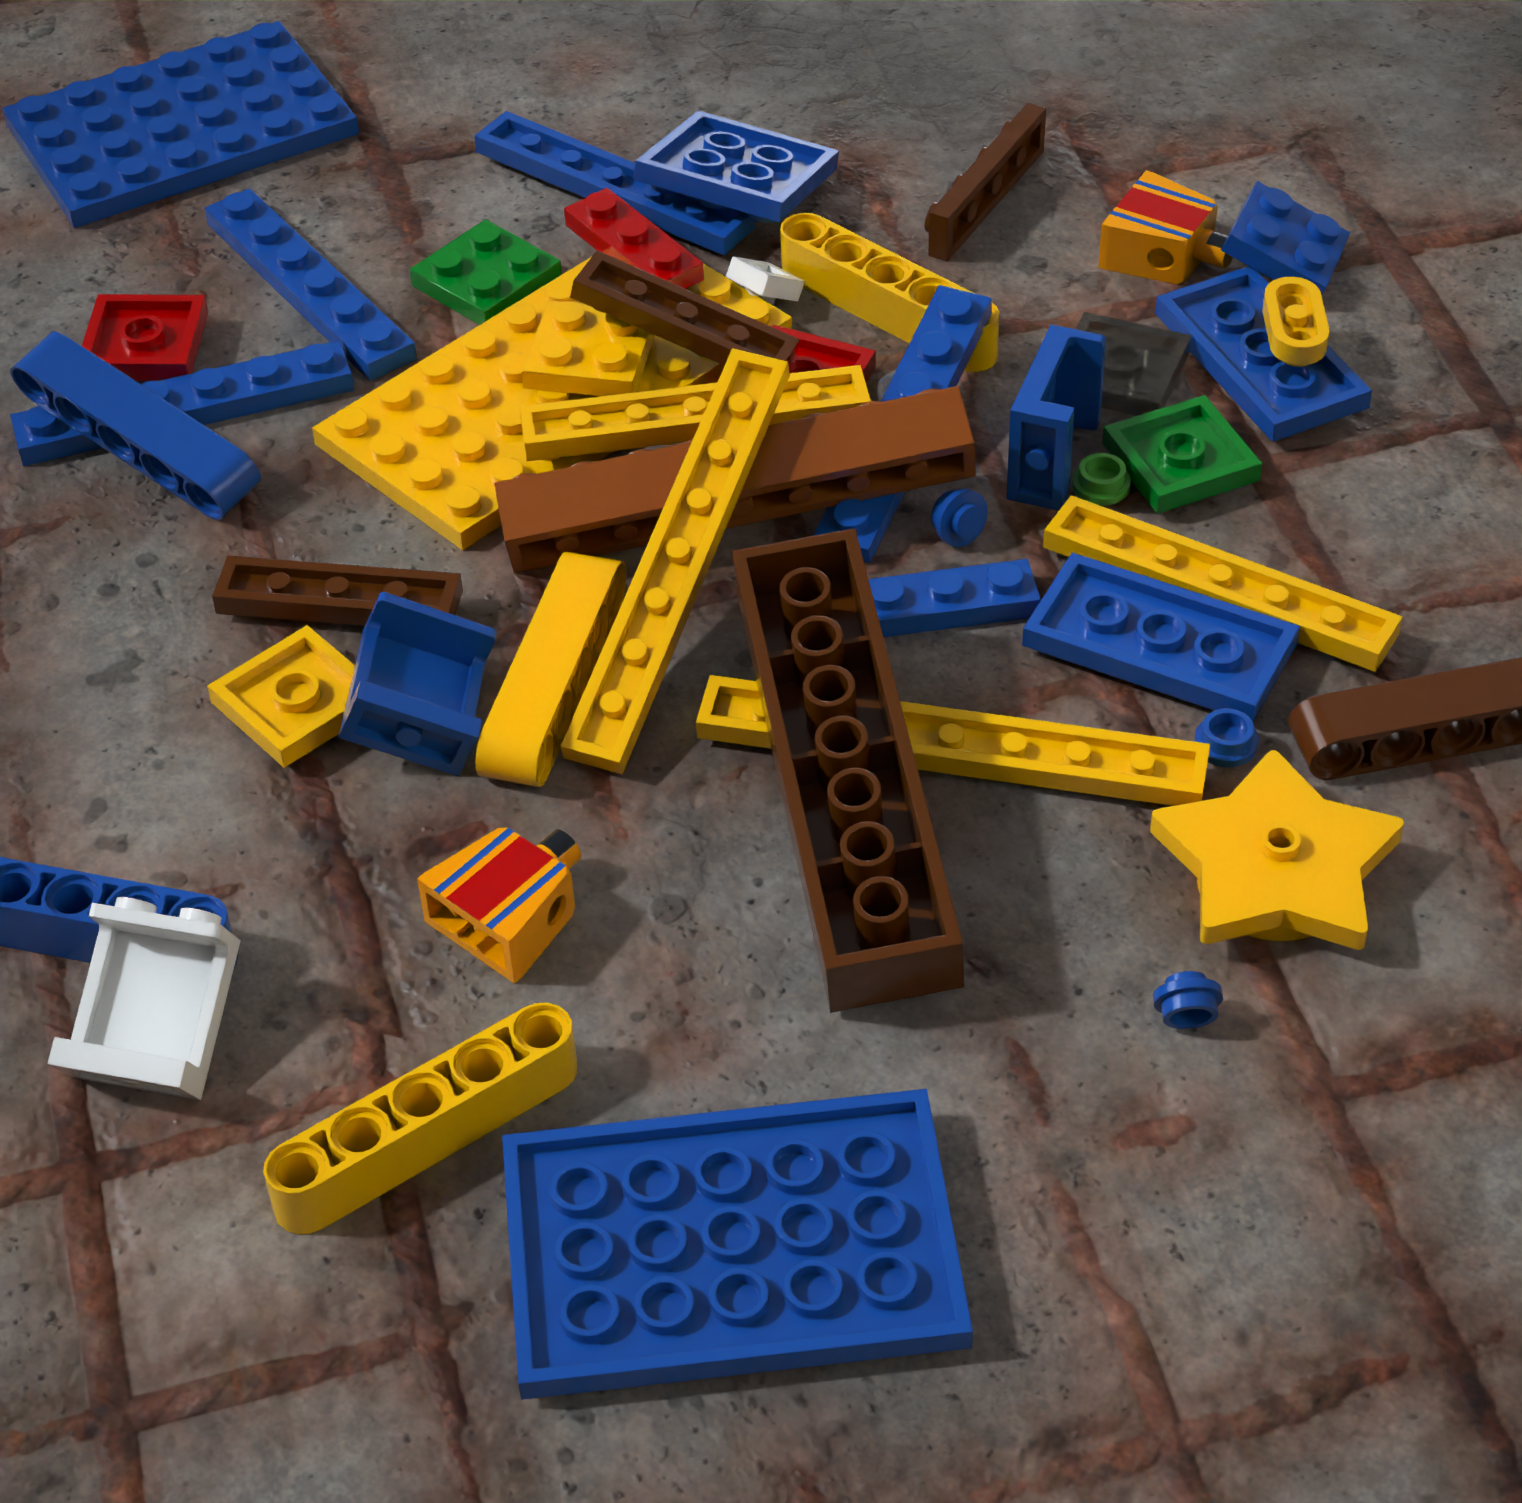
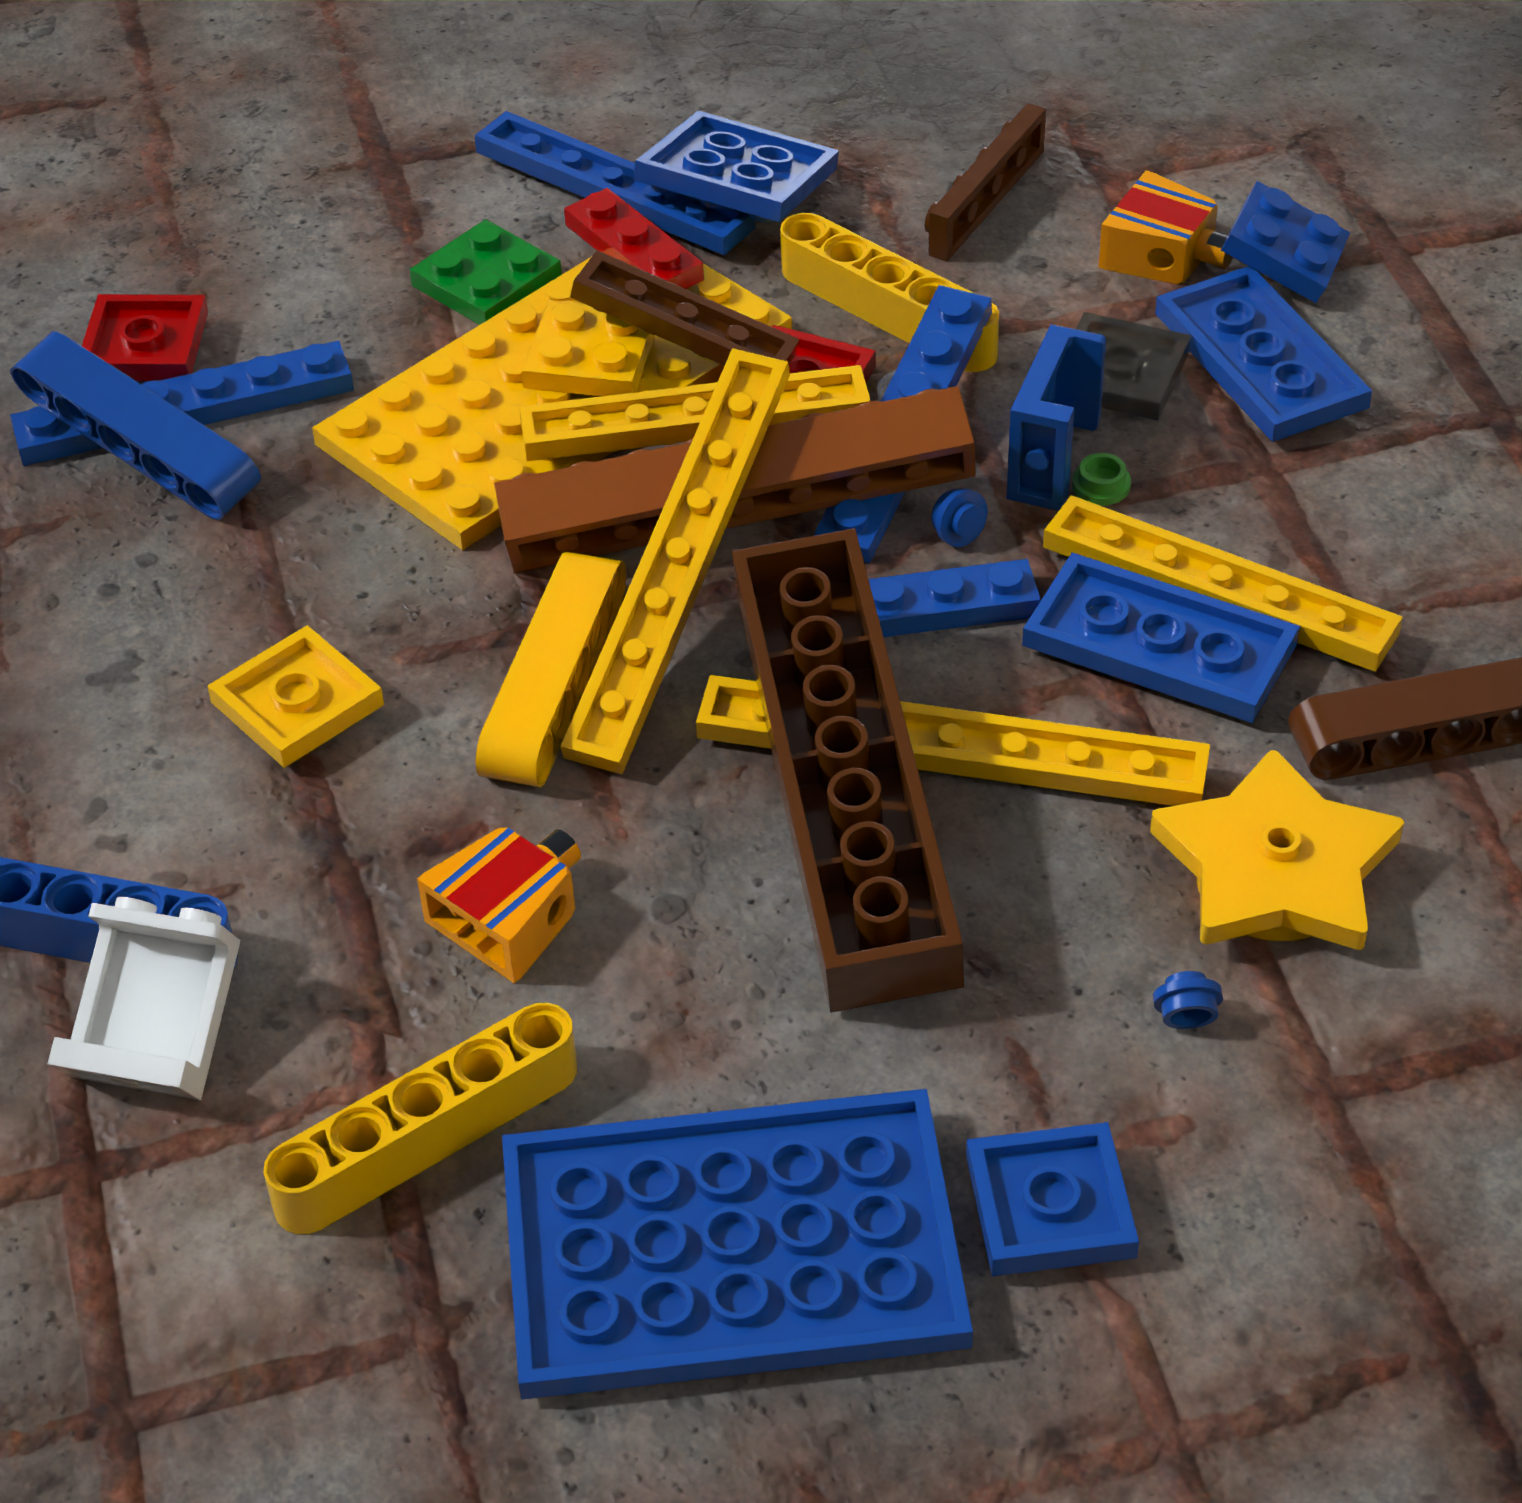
blue plate [2,21,359,228] -> none
blue plate [204,188,417,382] -> none
reddish brown plate [212,556,463,626] -> none
blue panel [338,592,497,776] -> none
white plate [726,256,805,305] -> none
green plate [1102,395,1262,514] -> none
blue plate [1194,708,1259,767] -> none
yellow plate [1262,277,1329,367] -> none
none -> blue plate [966,1122,1139,1277]

